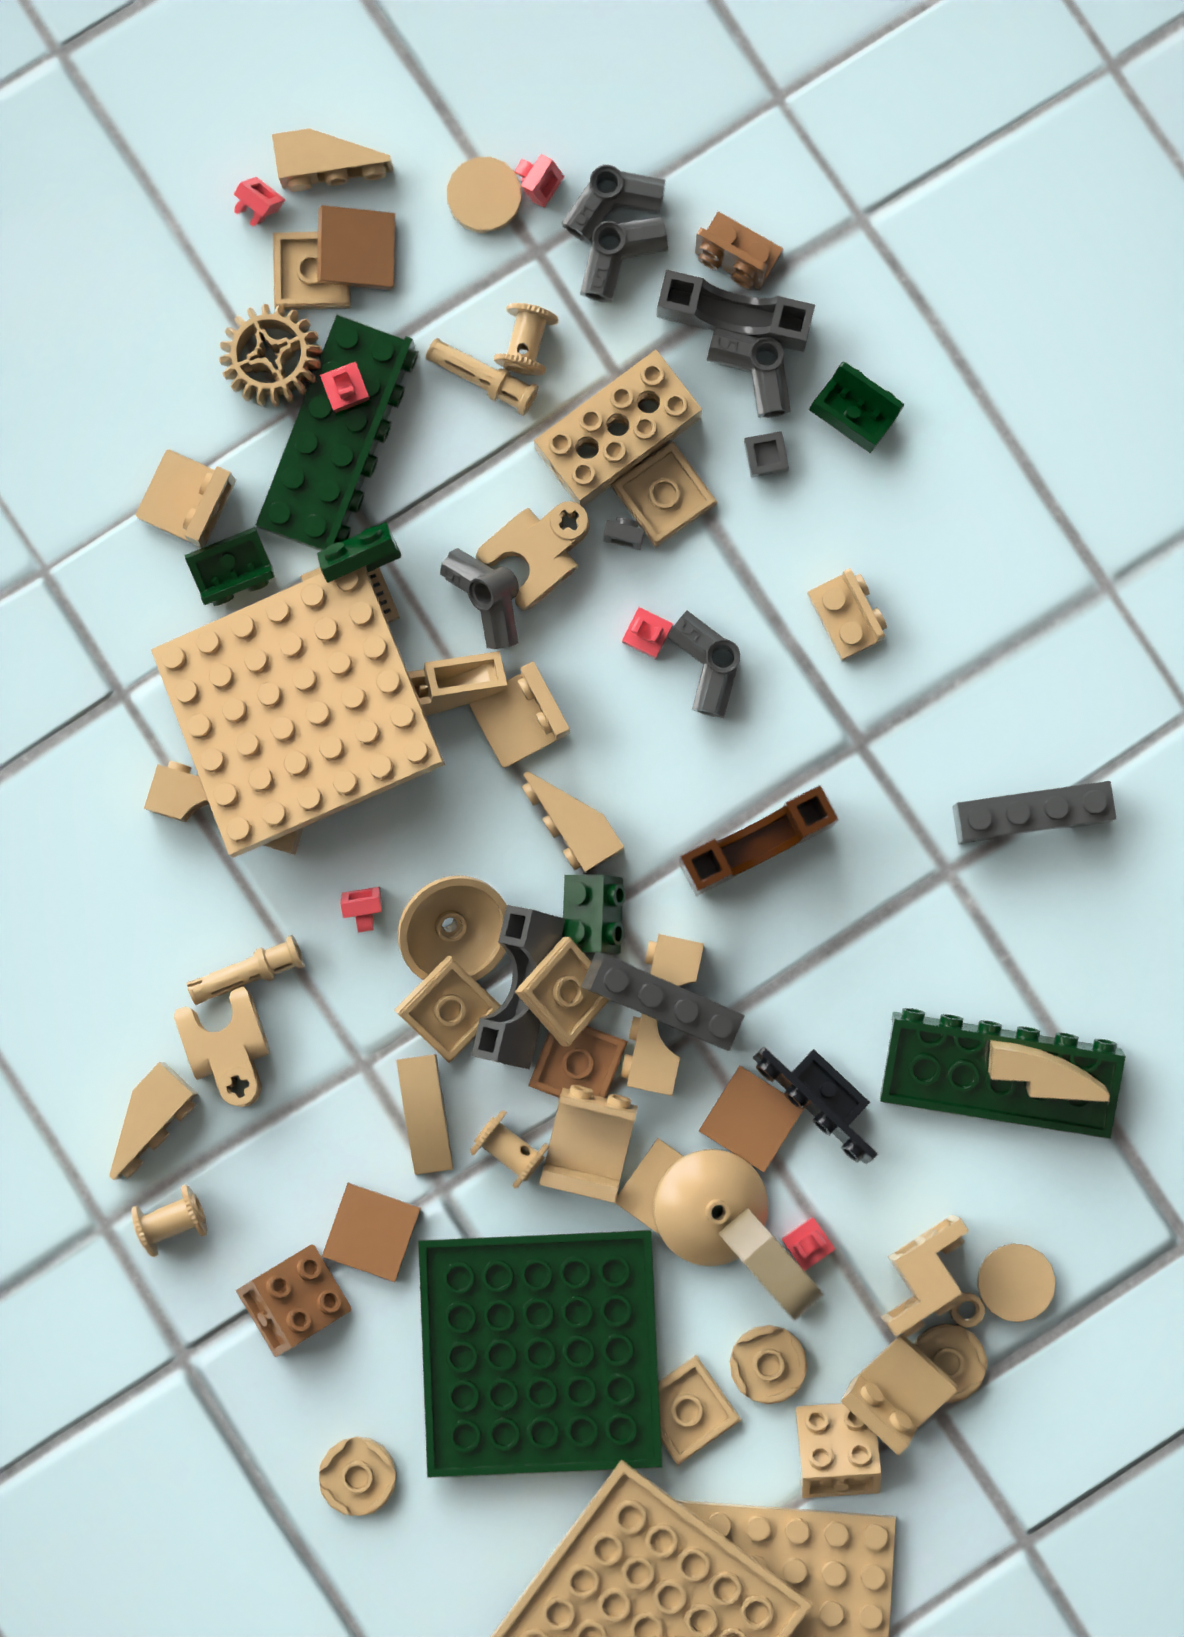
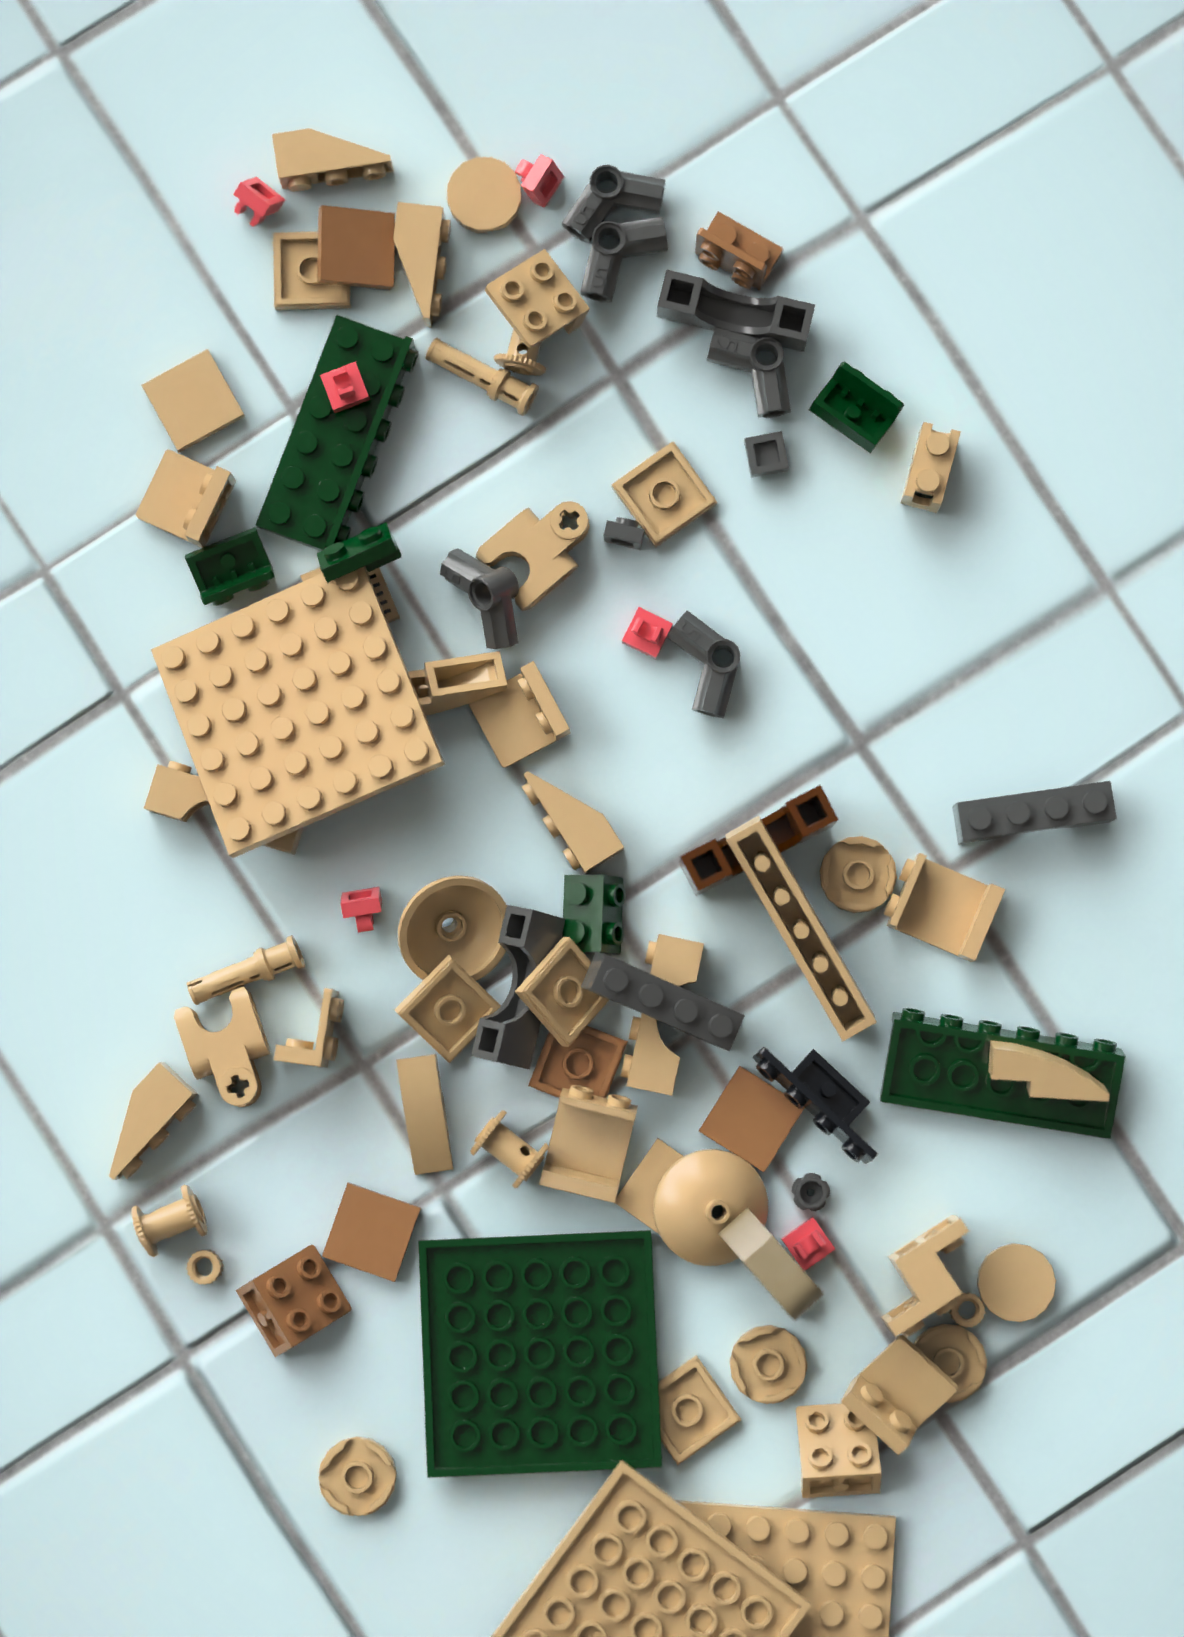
tan gear [219,304,322,407] -> none
tan brick [534,349,702,507] -> none
tan bracket [807,568,887,661] -> none
none -> tan tile [142,349,245,453]
none -> tan axle [186,1250,224,1285]
none -> tan bracket [274,988,344,1068]
none -> tan slope [393,202,451,327]
none -> tan bracket [485,249,590,348]
none -> tan brick [726,816,877,1041]
none -> dark grey plate [792,1173,830,1211]
none -> tan tile [819,836,897,913]
none -> tan panel [884,853,1005,962]
none -> tan brick [900,422,961,513]

